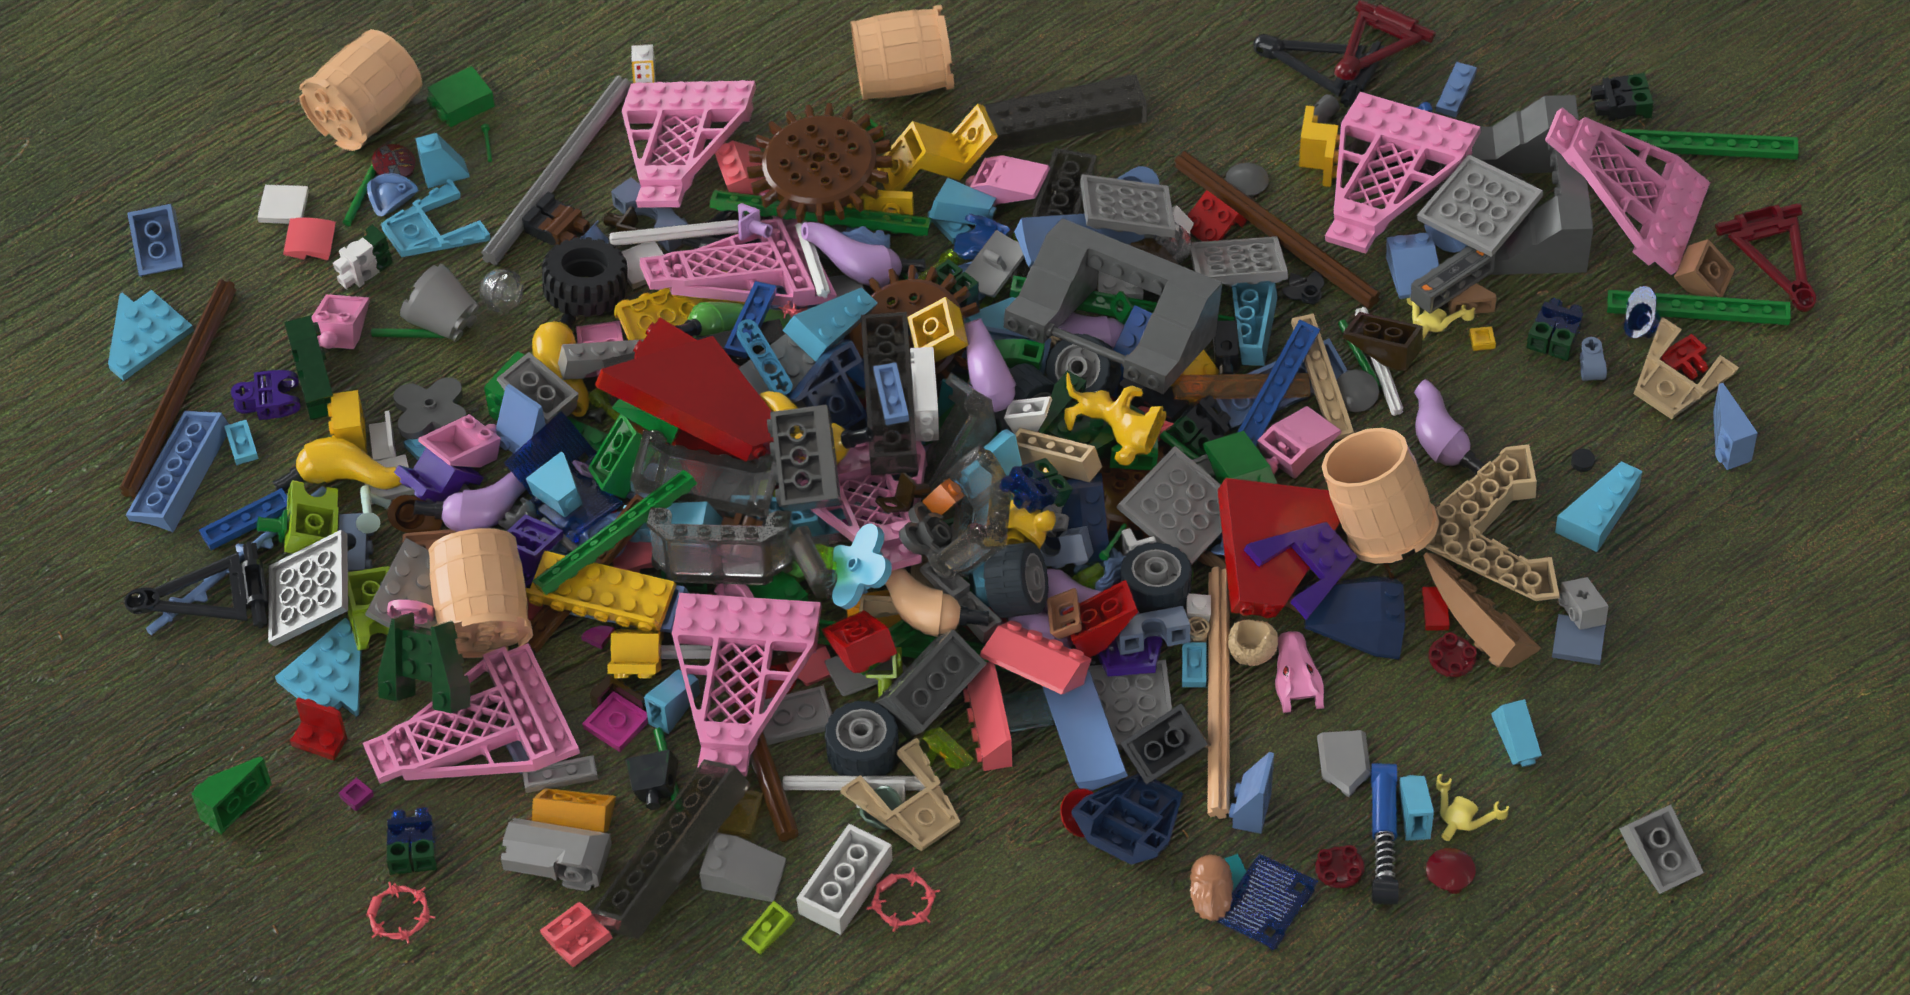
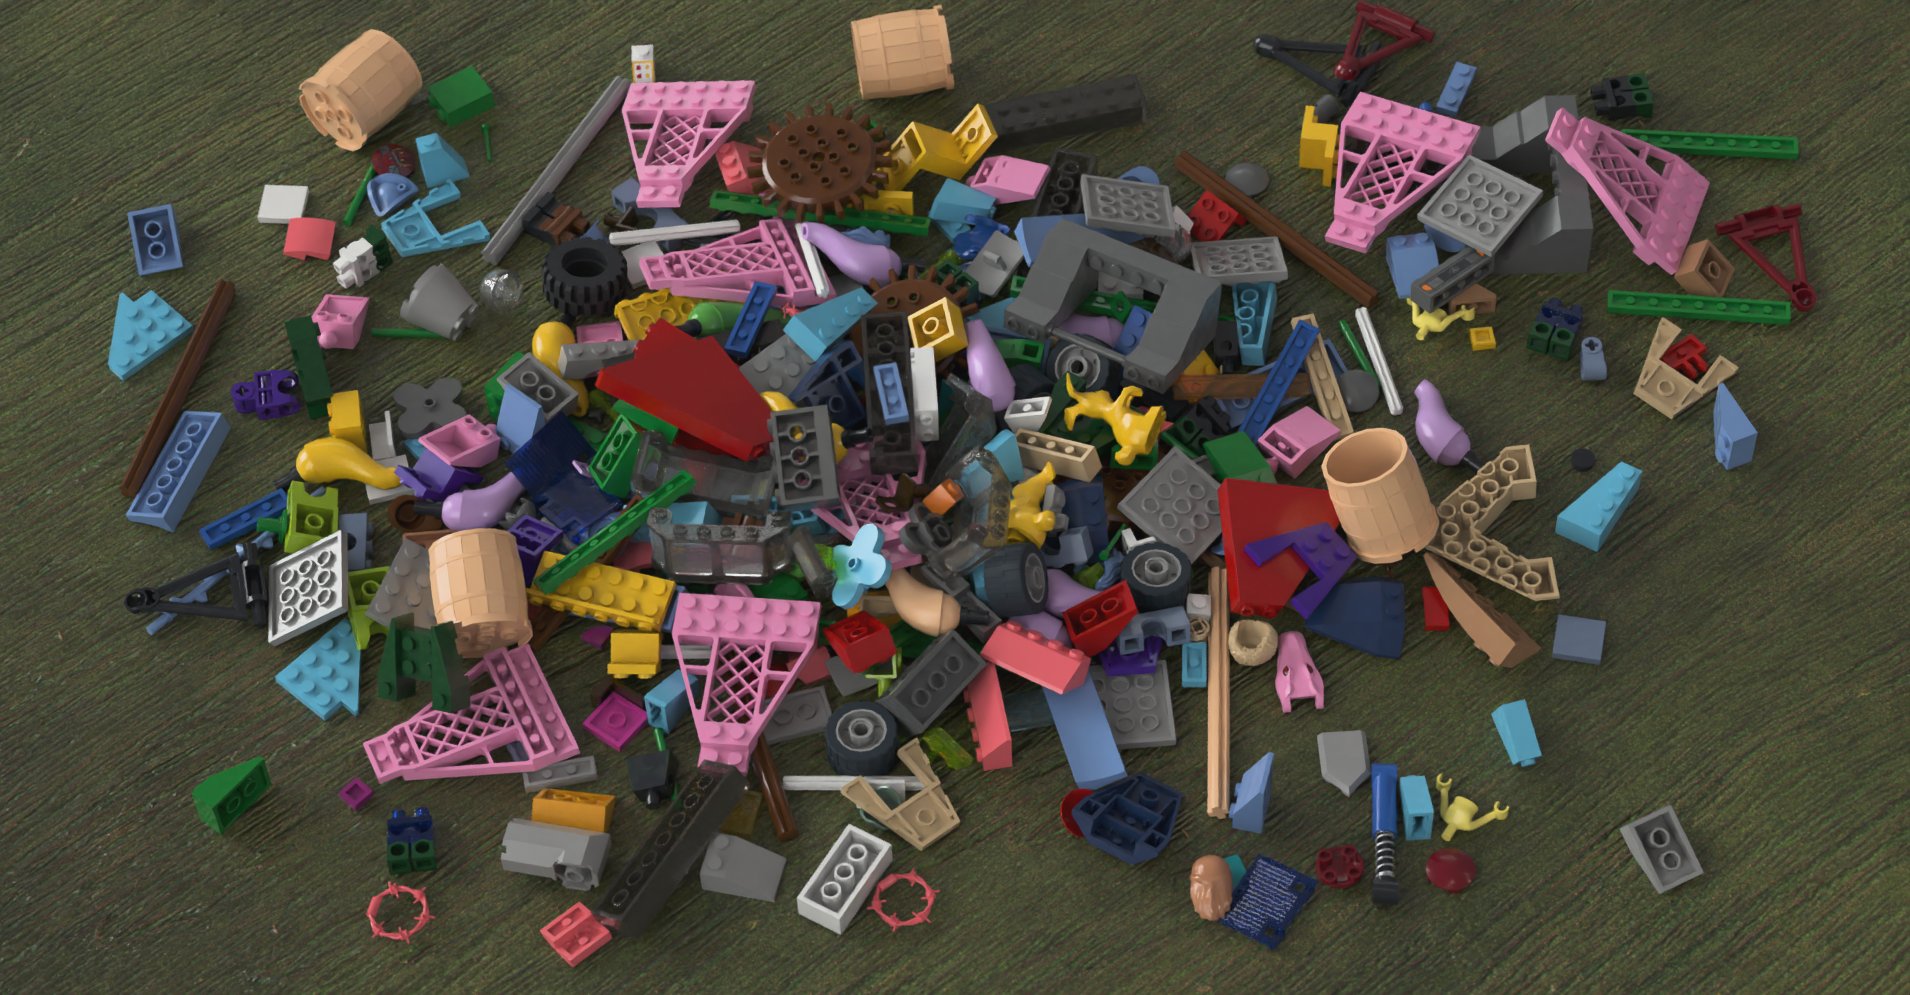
medium azure plate [224,420,259,465] -> none
red bracket [290,697,347,761] -> none
light aqua piece [356,485,391,533] -> none
bright pink tile [387,600,435,624] -> none
medium azure slope [526,452,583,517] -> none
dark azure beam [737,319,793,397] -> none
lavender bracket [738,203,773,241] -> none
lime slope [742,901,796,955] -> none
clear blue hips [999,458,1073,513] -> none
nougat piece [1047,588,1082,639] -> none
black slope [1120,703,1211,784] -> none
black plate [1282,271,1324,305] -> none
dark brown slope [1343,312,1423,371] -> none
dark red dish [1428,632,1477,677] -> none
light grey brick [1558,577,1609,630] -> none
piece [1624,286,1660,338] -> none

